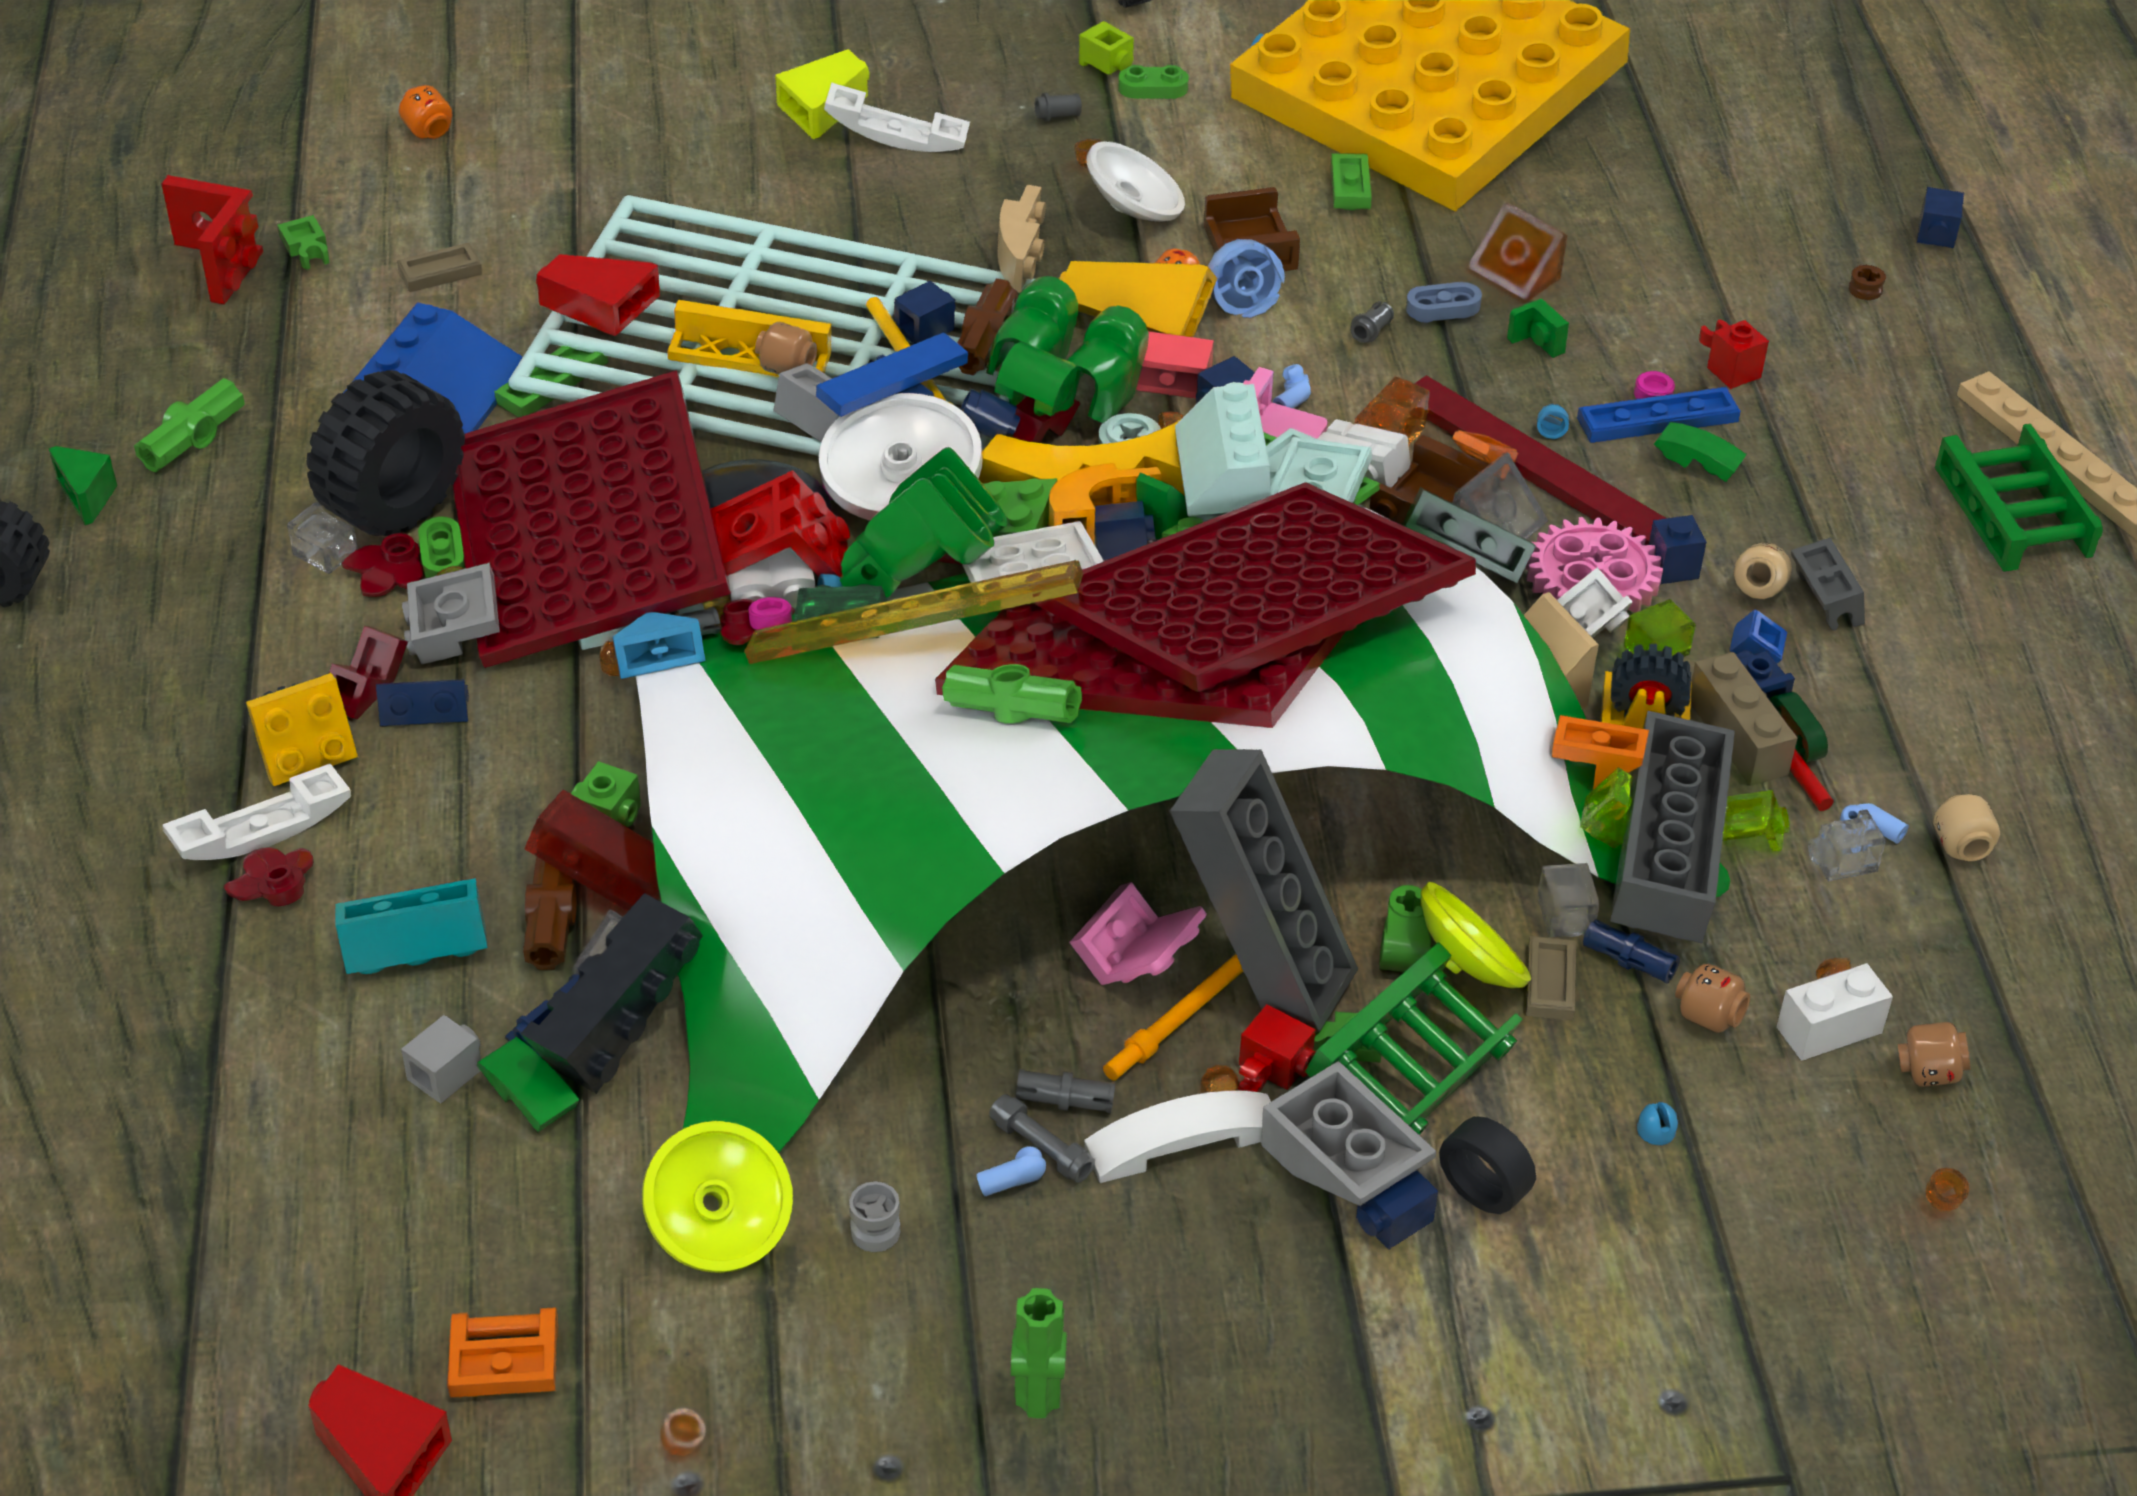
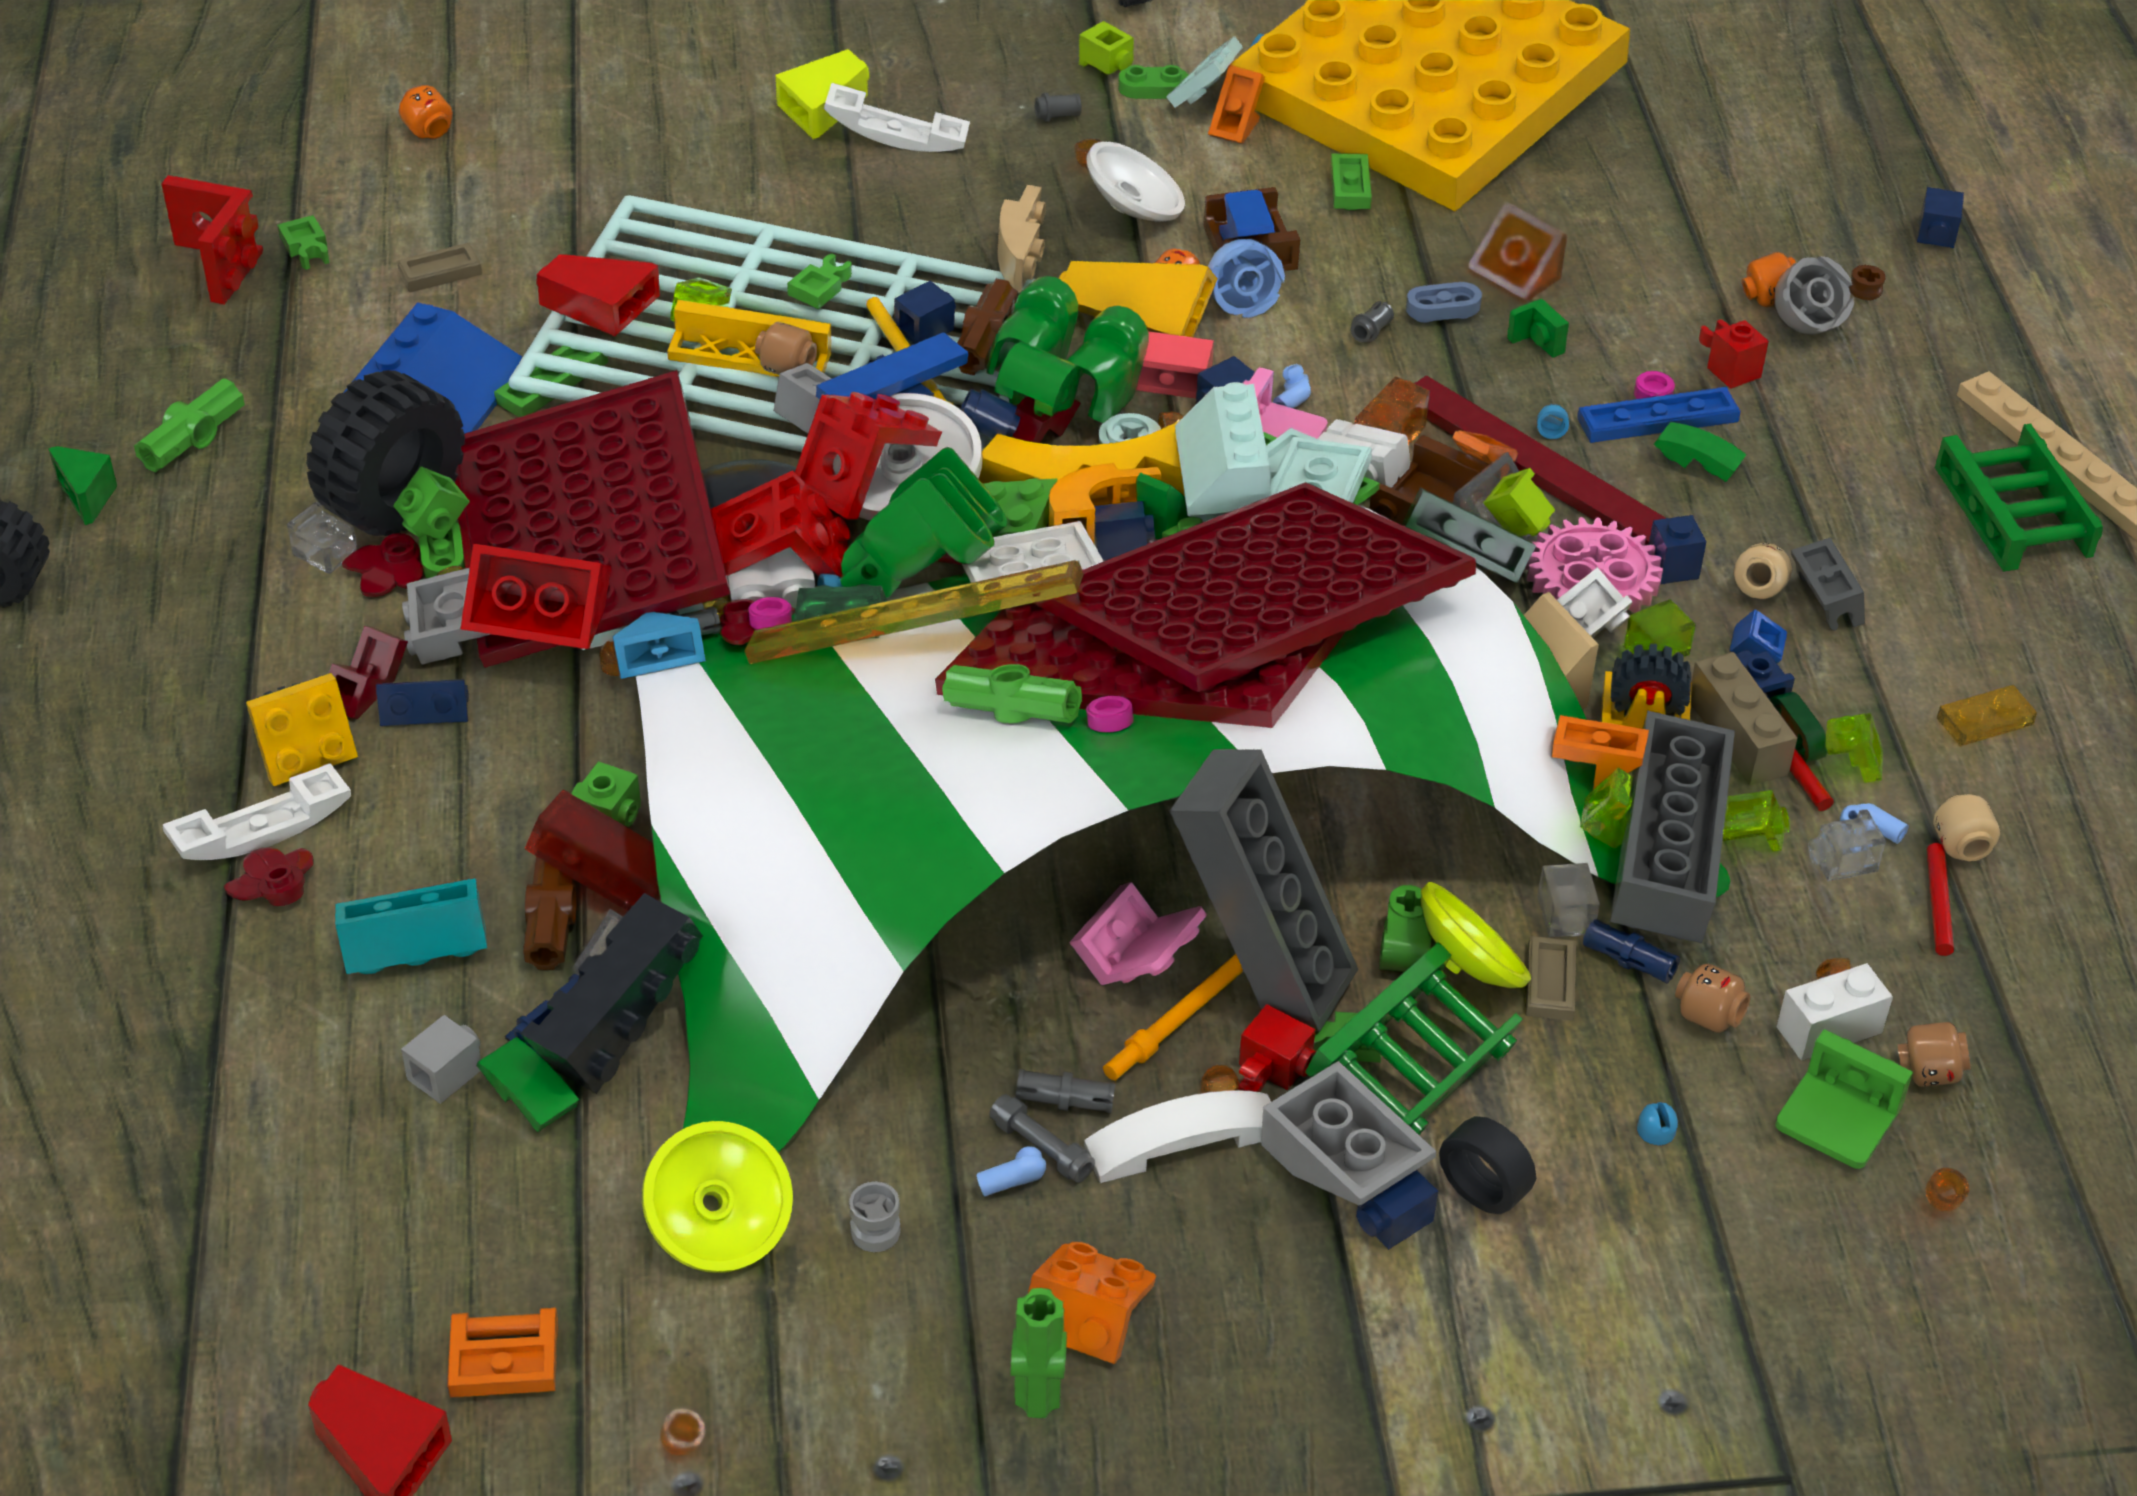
none -> bright green brick [393,467,470,540]
none -> red slope [460,544,611,649]
none -> clear neon green bracket [670,277,732,322]
none -> bright green plate [787,253,852,309]
none -> red bracket [795,392,942,519]
none -> orange bracket [1028,1242,1156,1364]
none -> dark pink tile [1086,696,1134,732]
none -> light aqua wing [1166,36,1243,108]
none -> orange slope [1208,65,1265,144]
none -> blue slope [1219,190,1275,240]
none -> lime brick [1483,468,1555,537]
none -> orange head [1742,252,1796,307]
none -> light grey cylinder [1774,256,1854,335]
none -> bright green bracket [1775,1029,1913,1169]
none -> clear neon green bracket [1826,713,1883,783]
none -> red bar [1926,843,1954,956]
none -> clear yellow plate [1937,685,2037,746]

